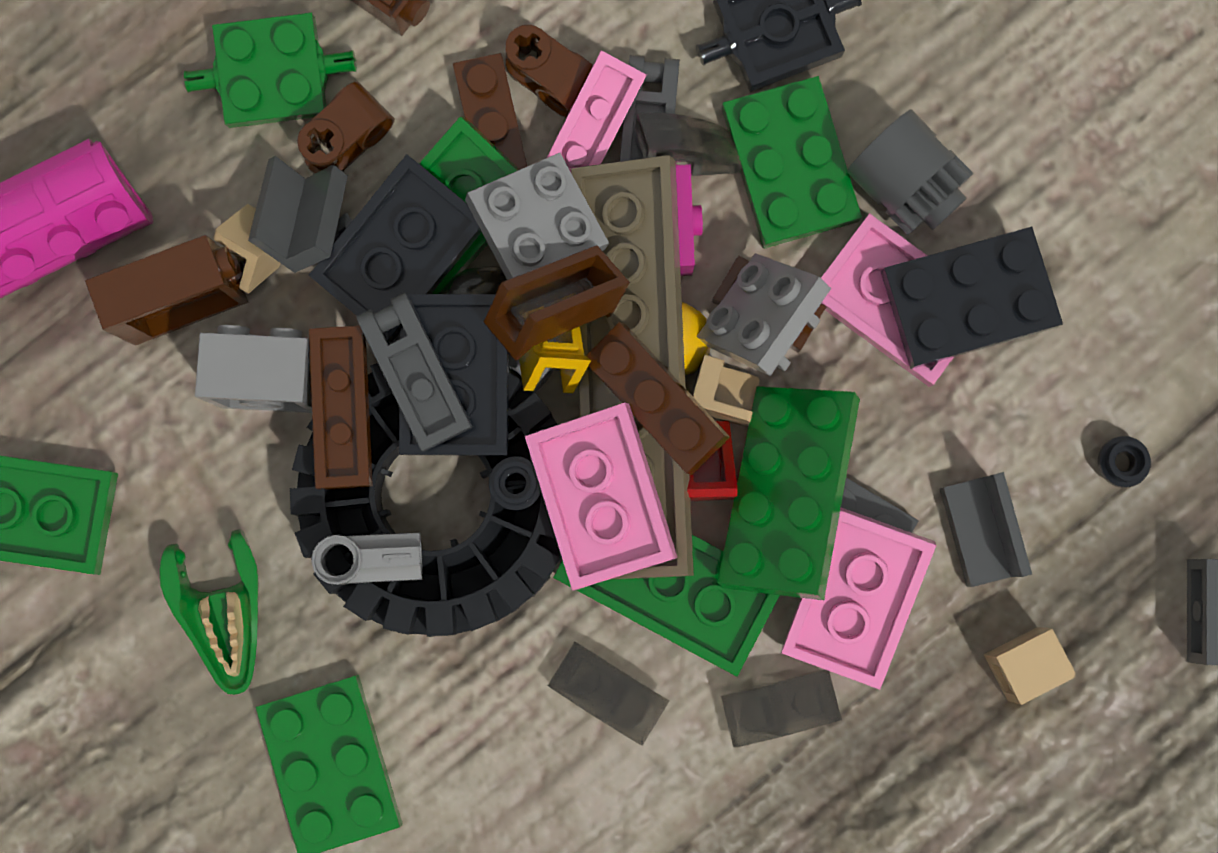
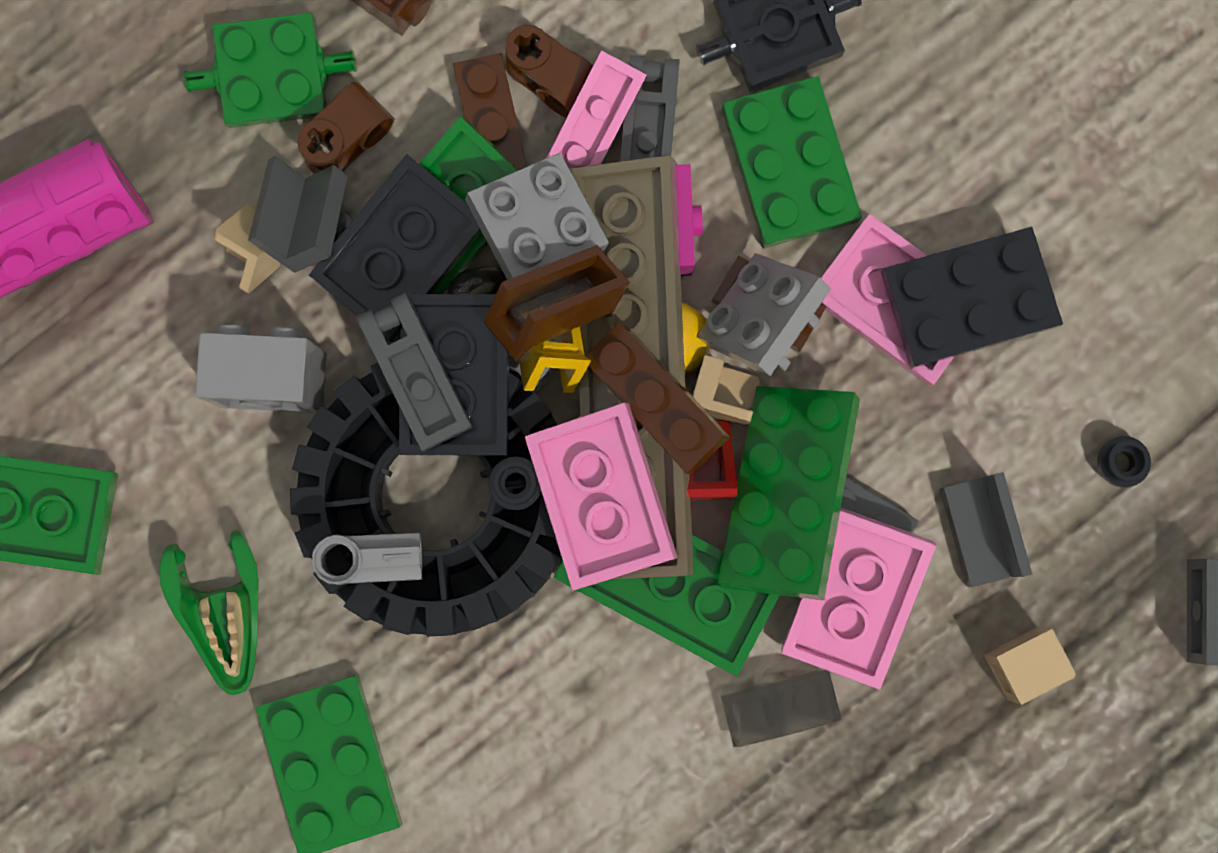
reddish brown window [85,235,249,346] -> none
reddish brown plate [309,326,373,490] -> none
clear smoke slope [548,642,670,746] -> none
clear smoke slope [635,113,742,176] -> none
dark grey gear [847,109,974,235] -> none

